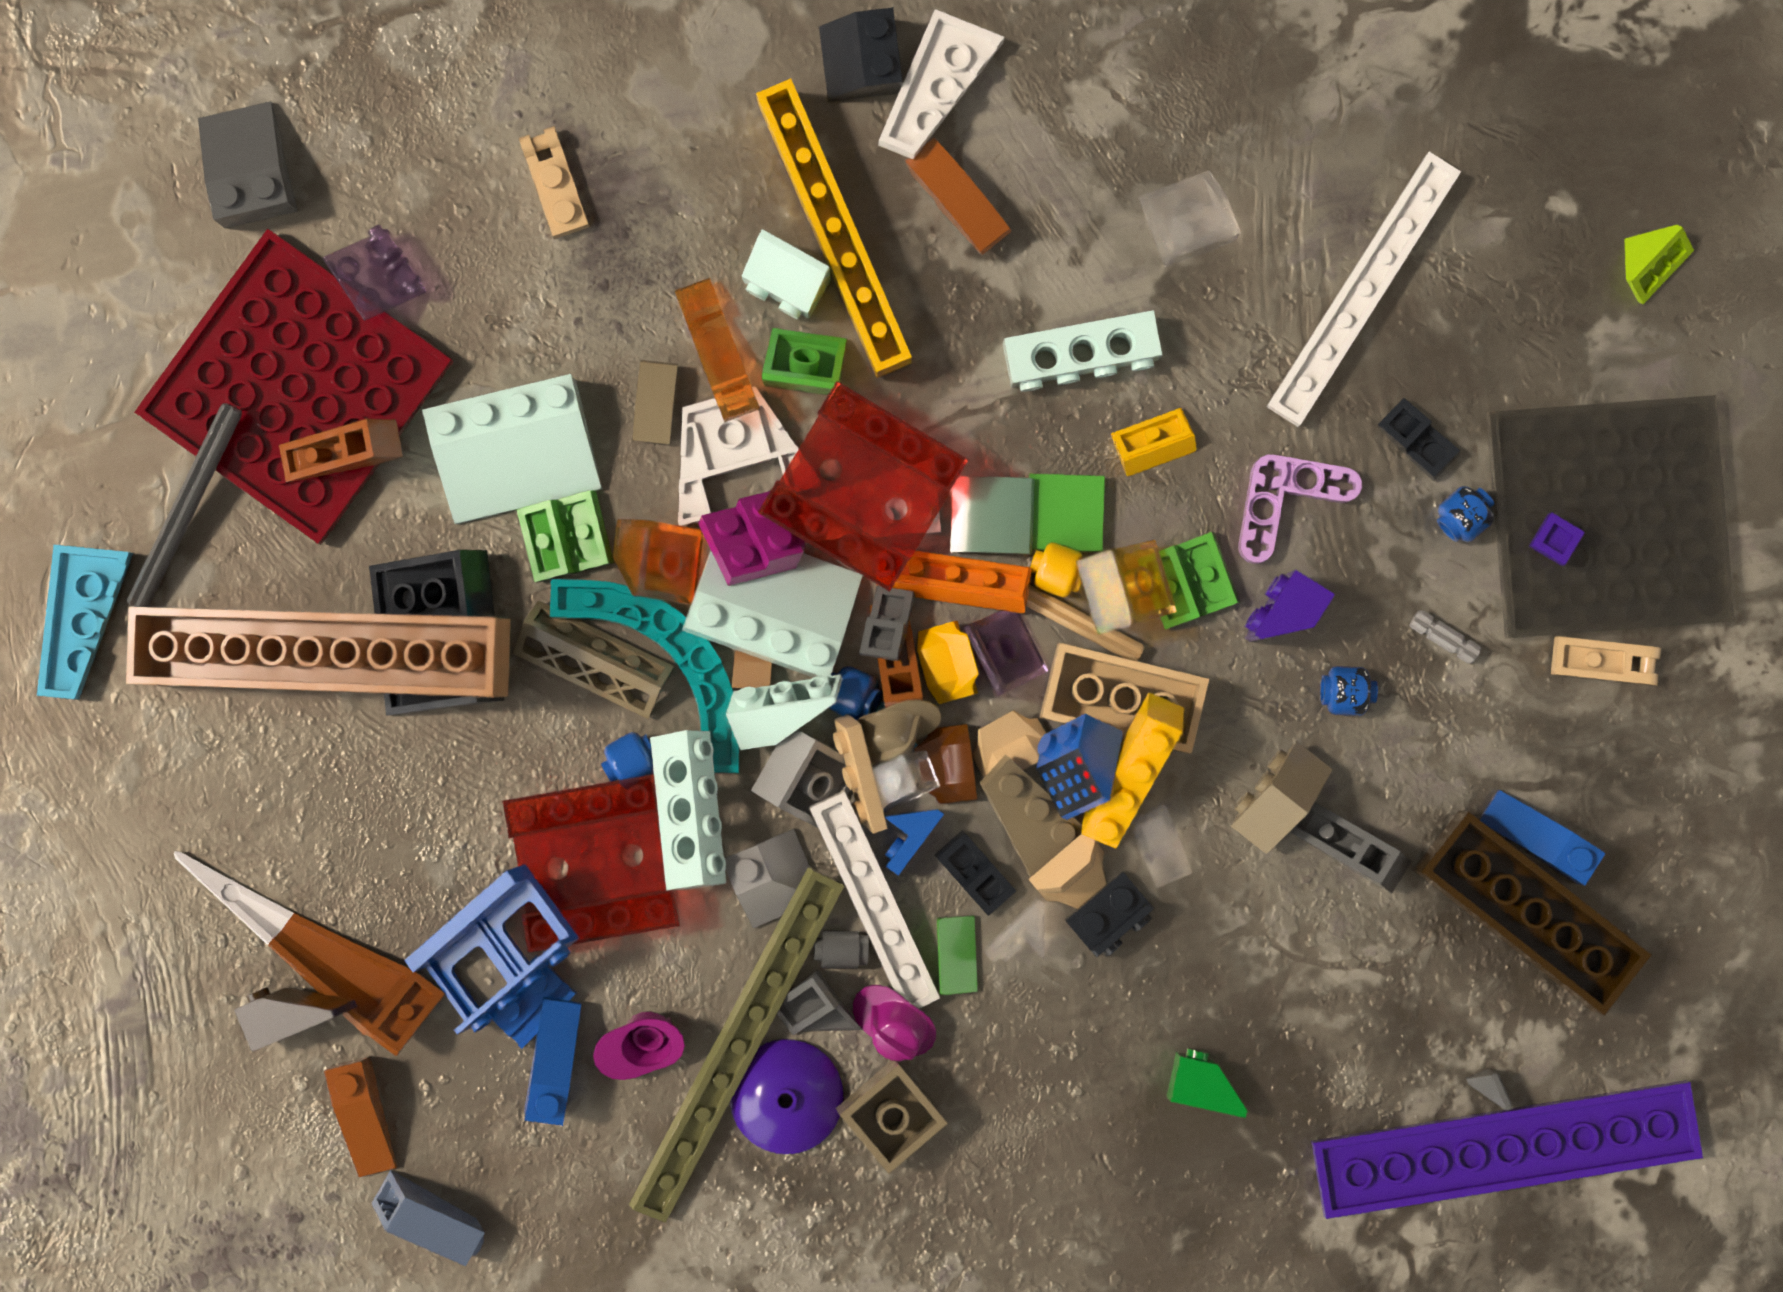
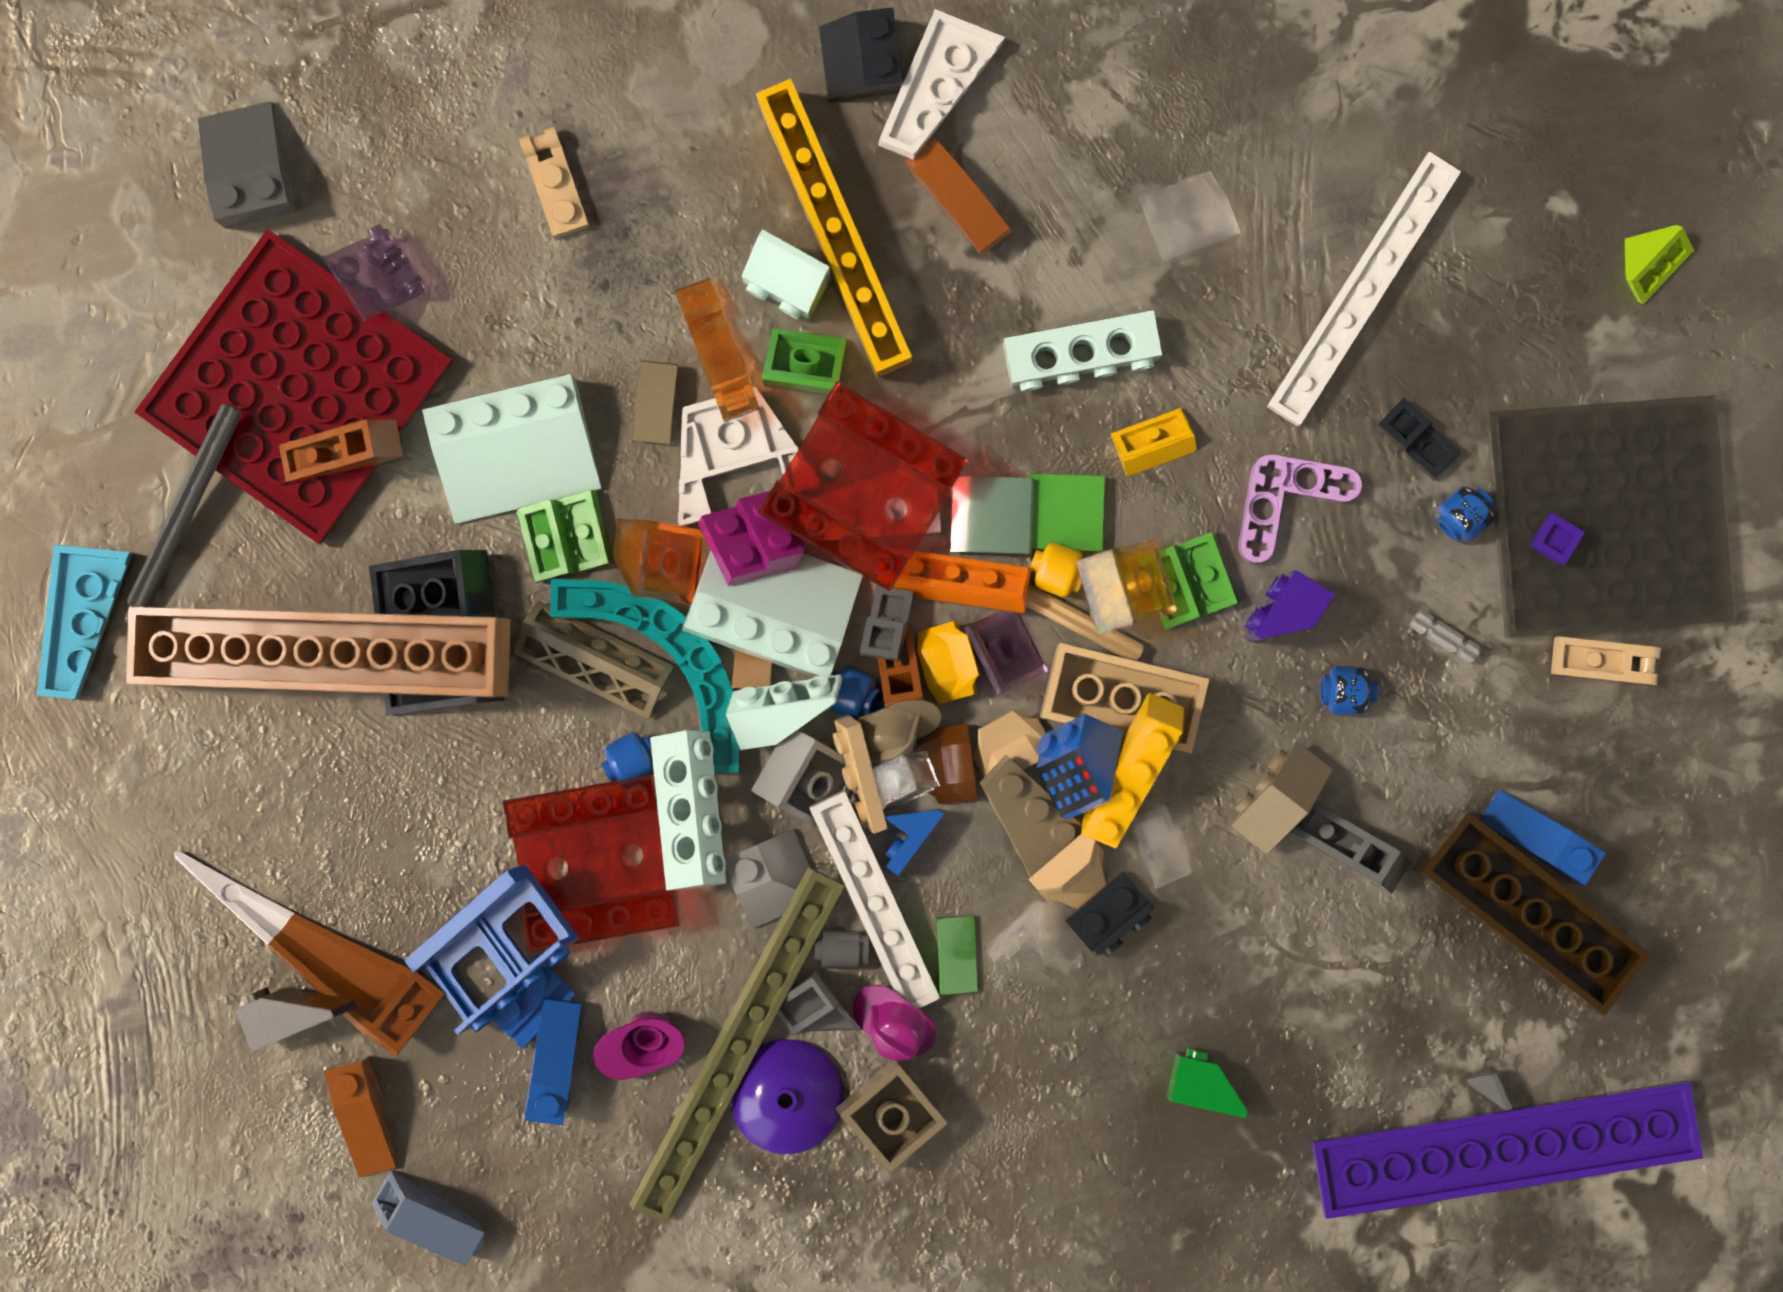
black slope [935,830,1016,916] -> none

